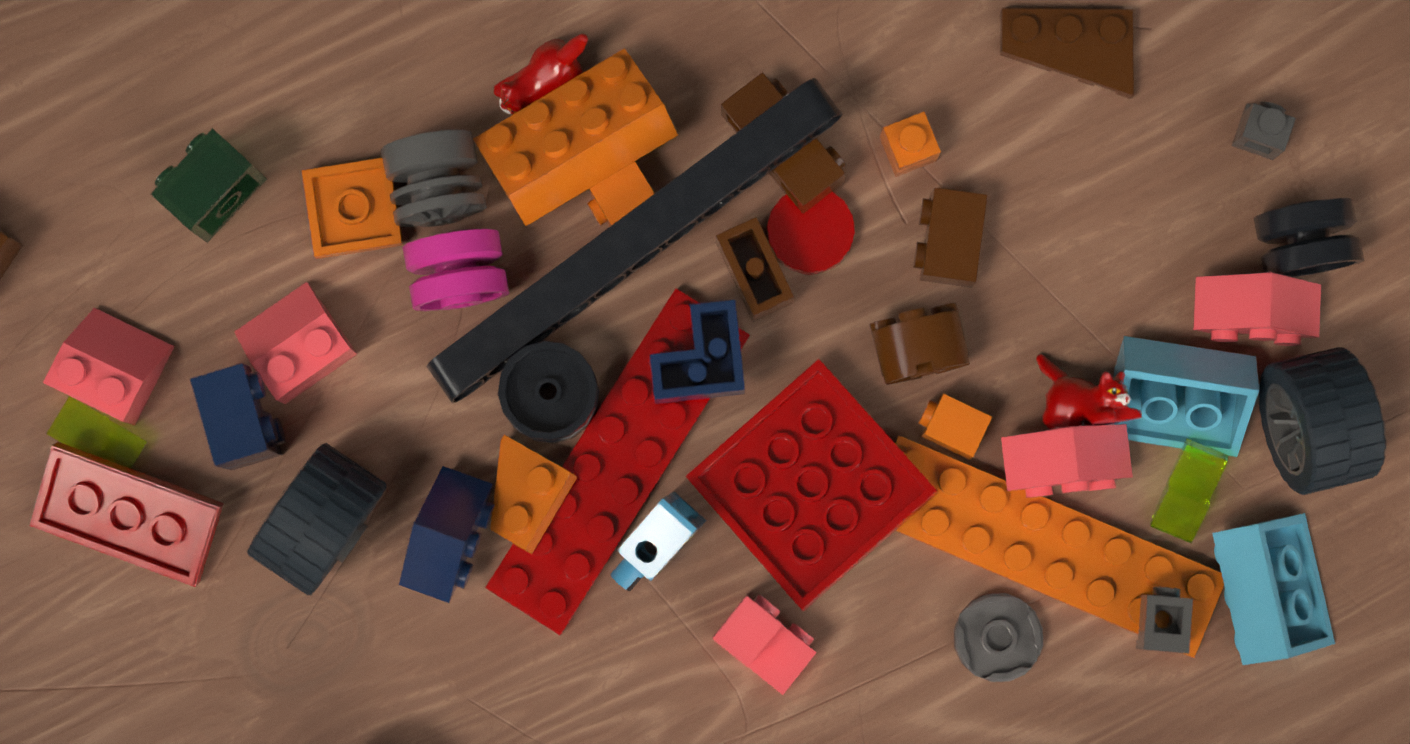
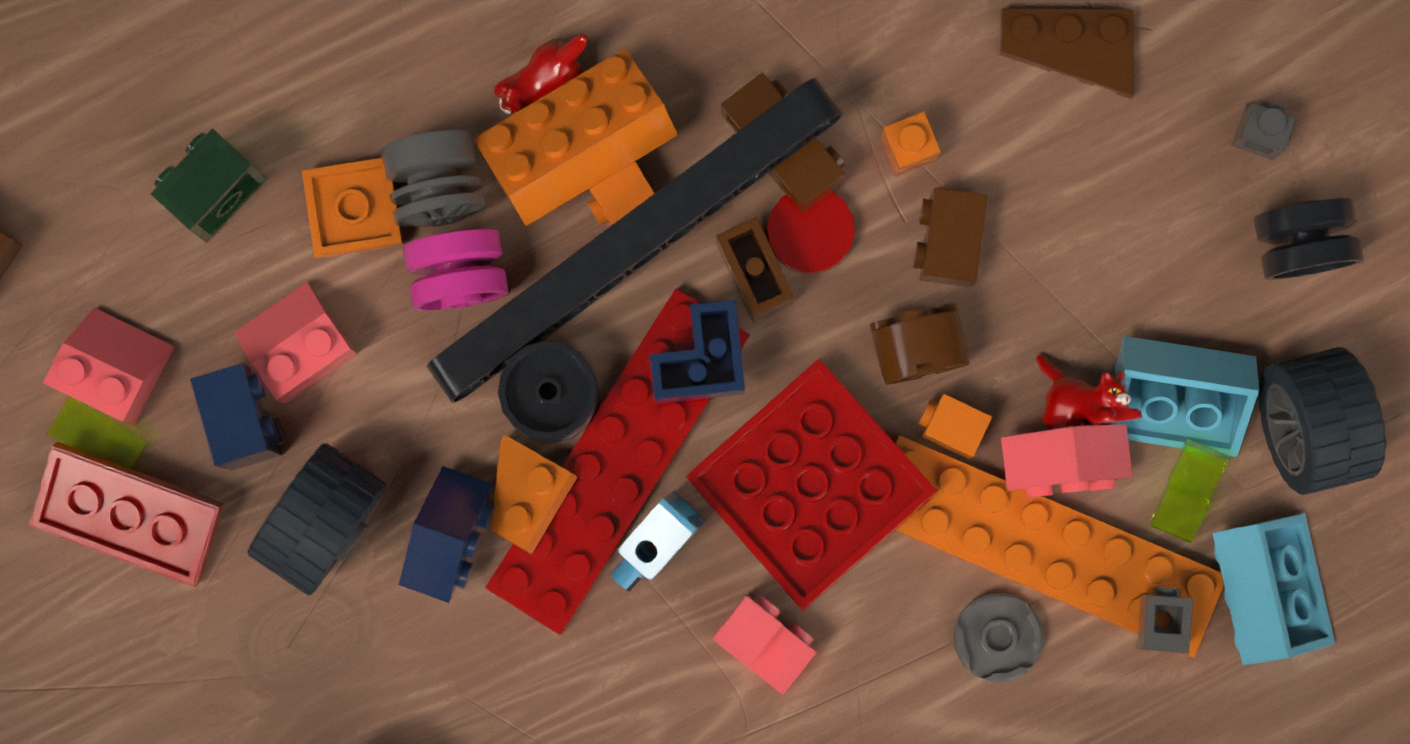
coral brick [1193,273,1321,346] -> none

